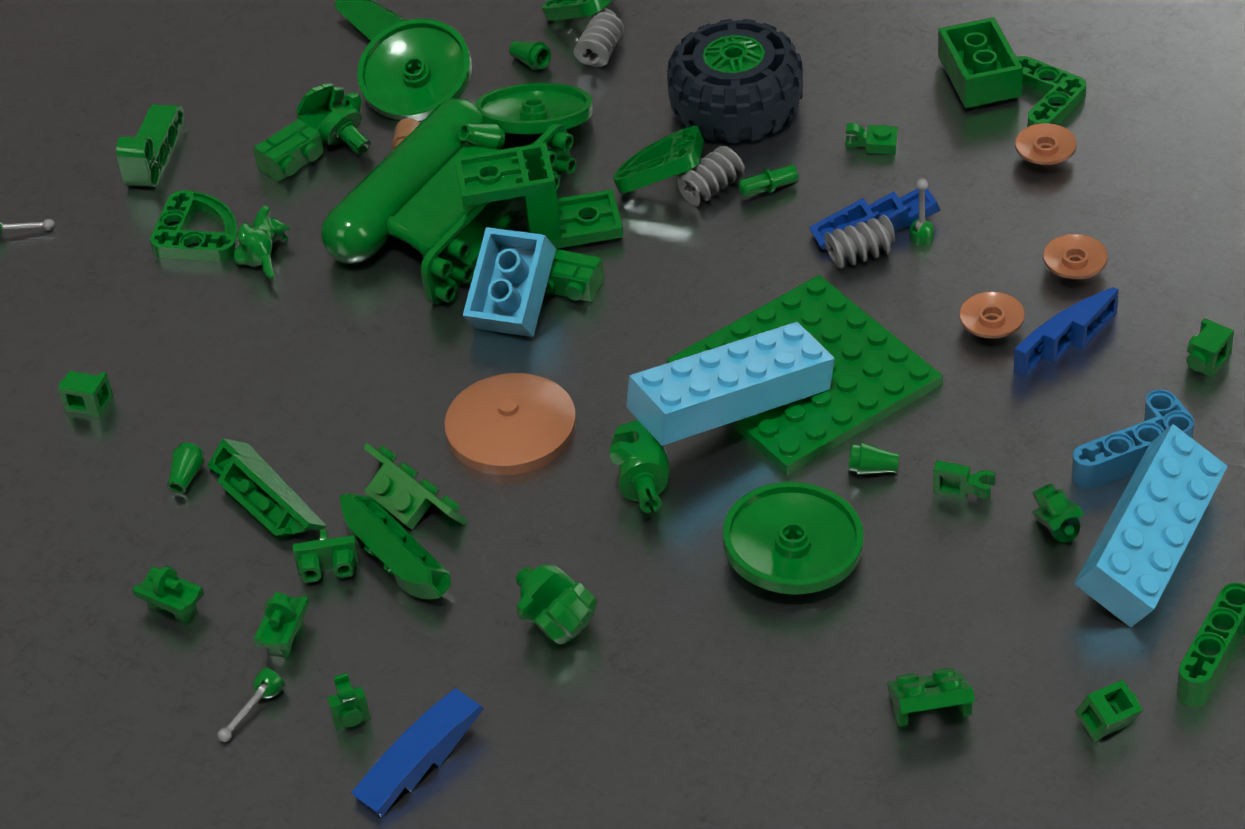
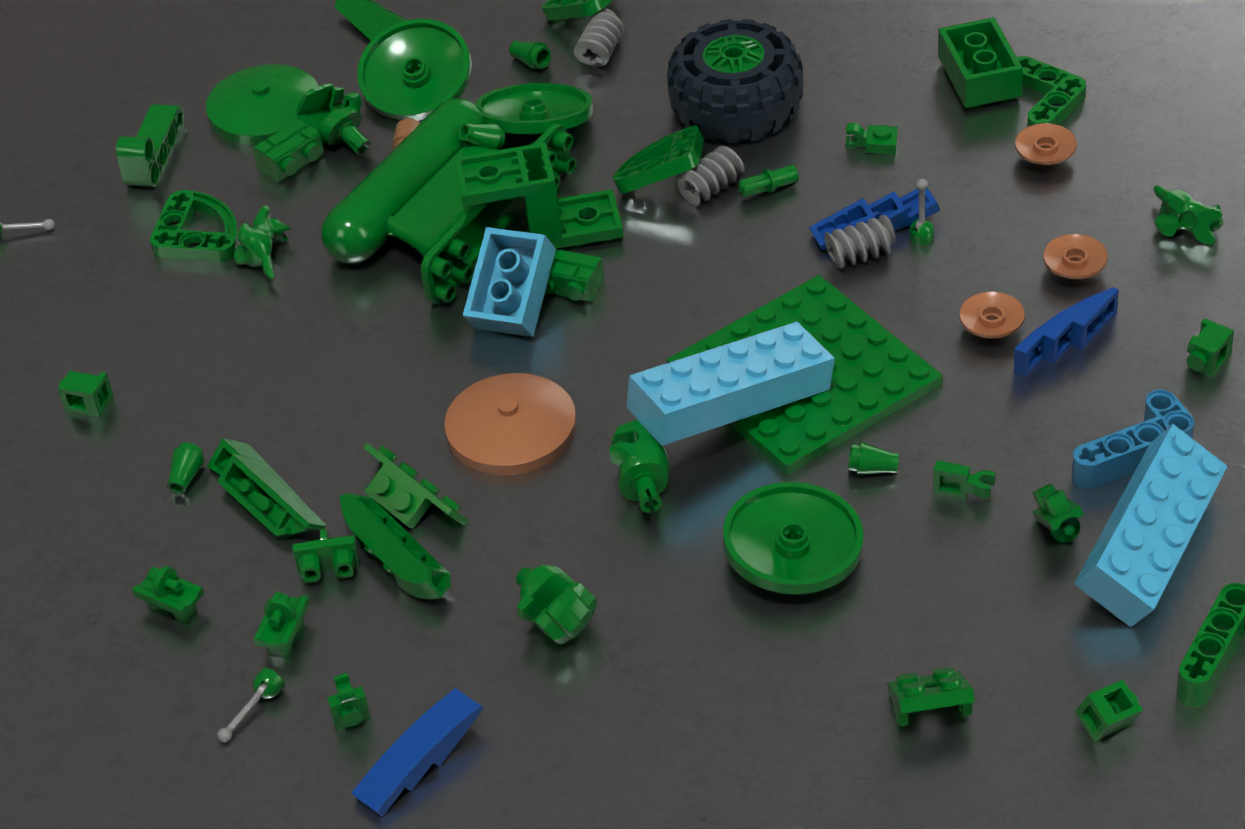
none -> green dish [206,64,318,145]
none -> green animal [1153,185,1223,245]

